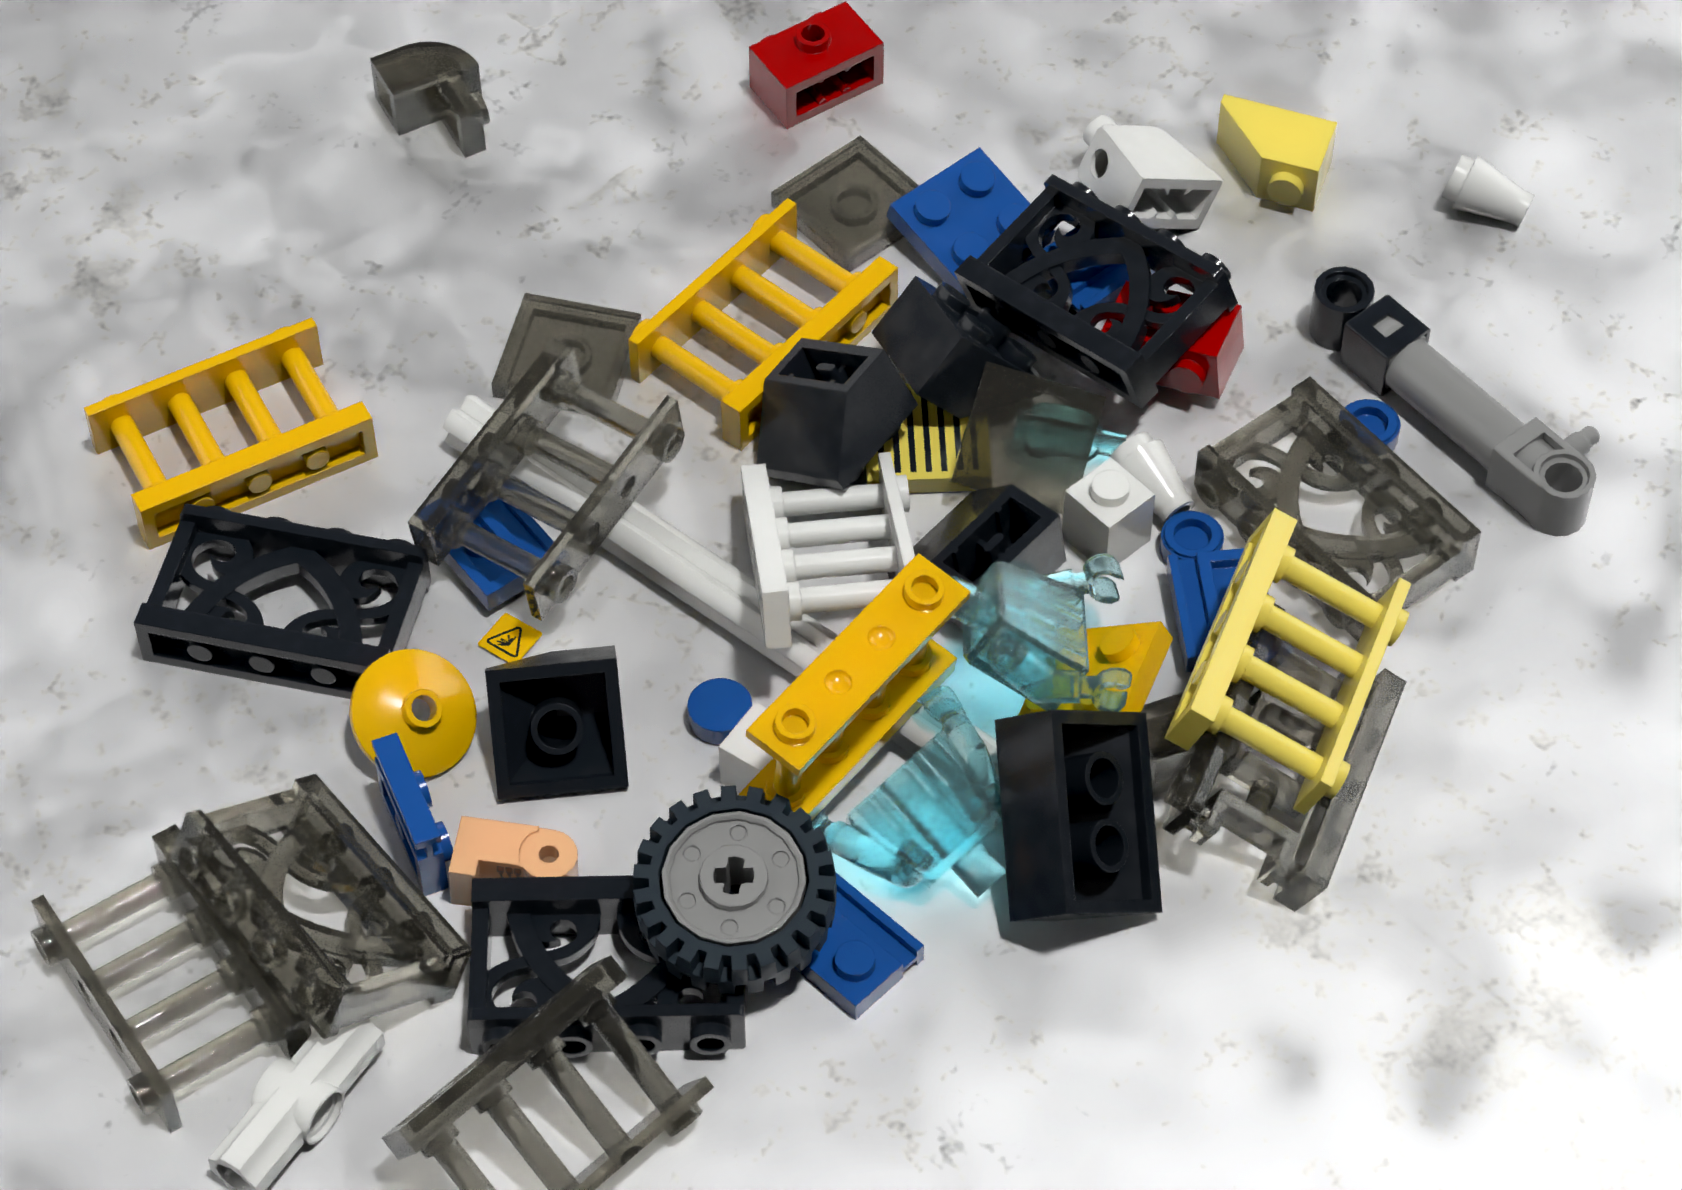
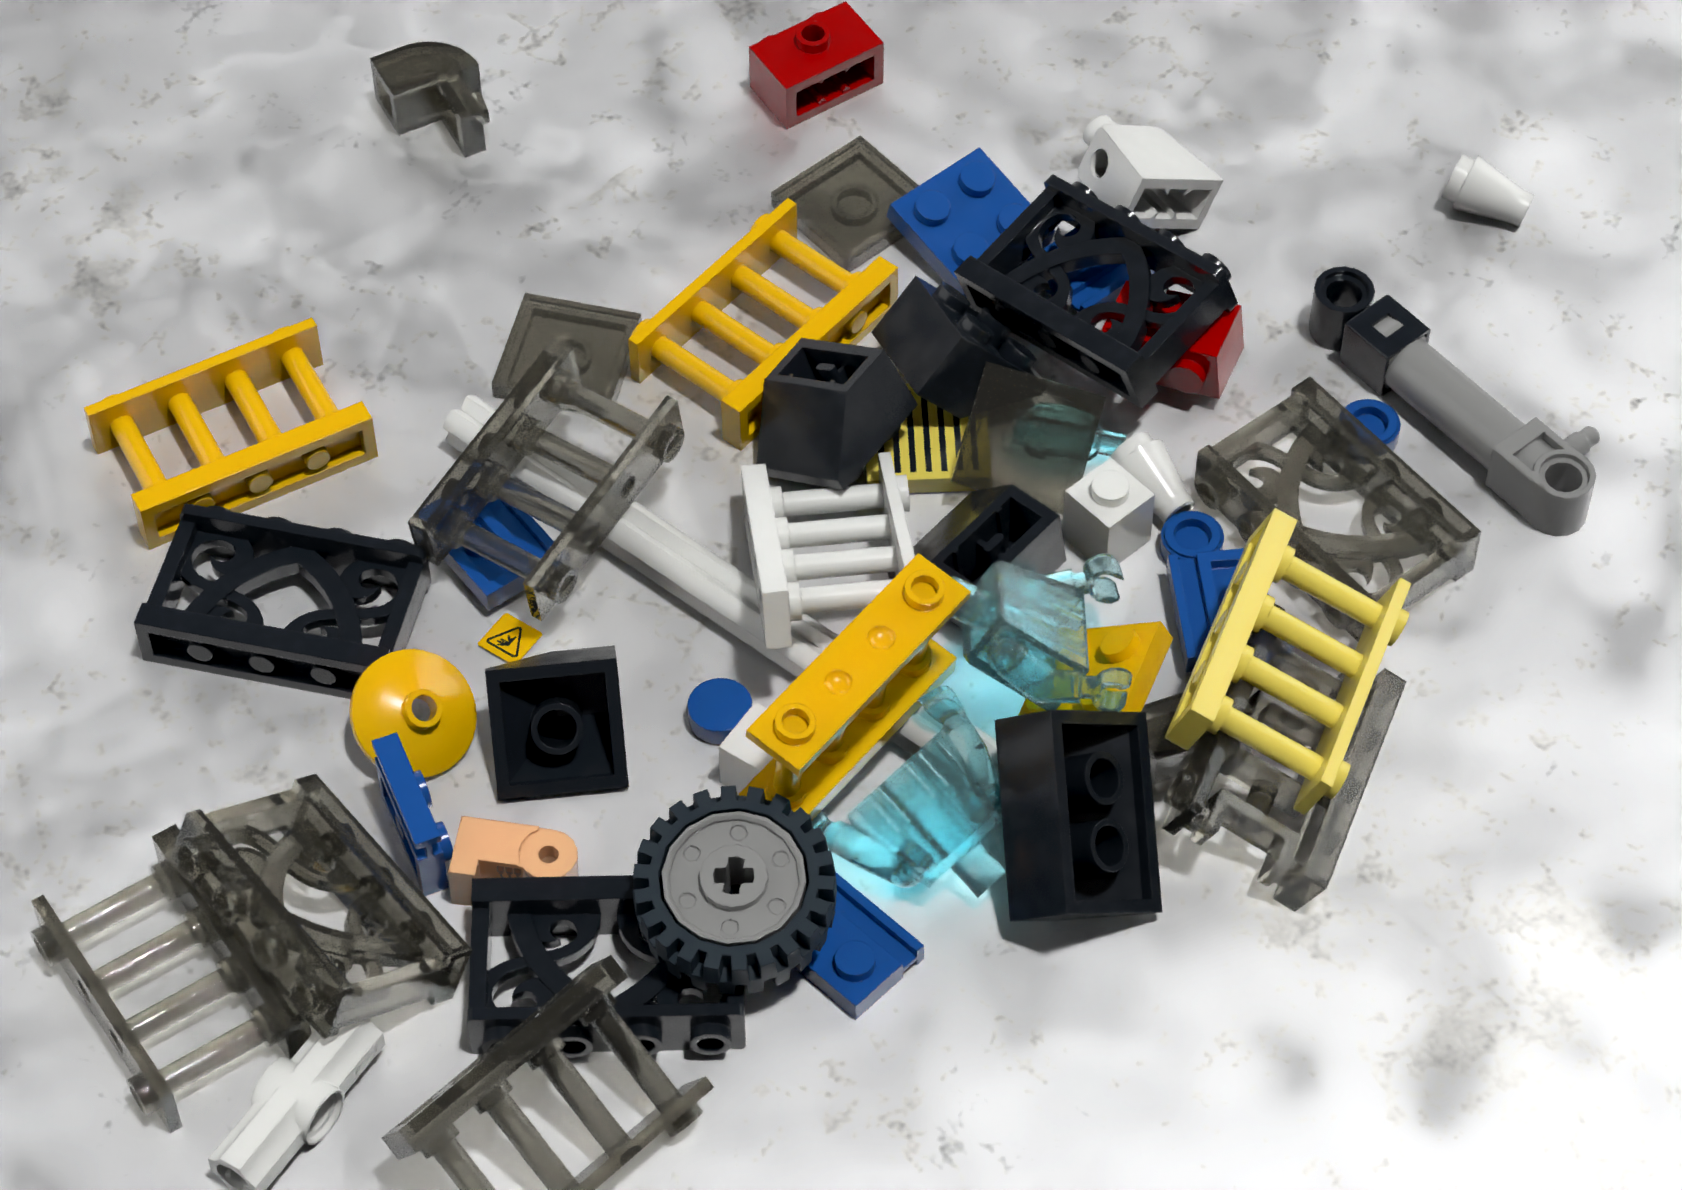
light yellow slope [1216,94,1337,212] -> none

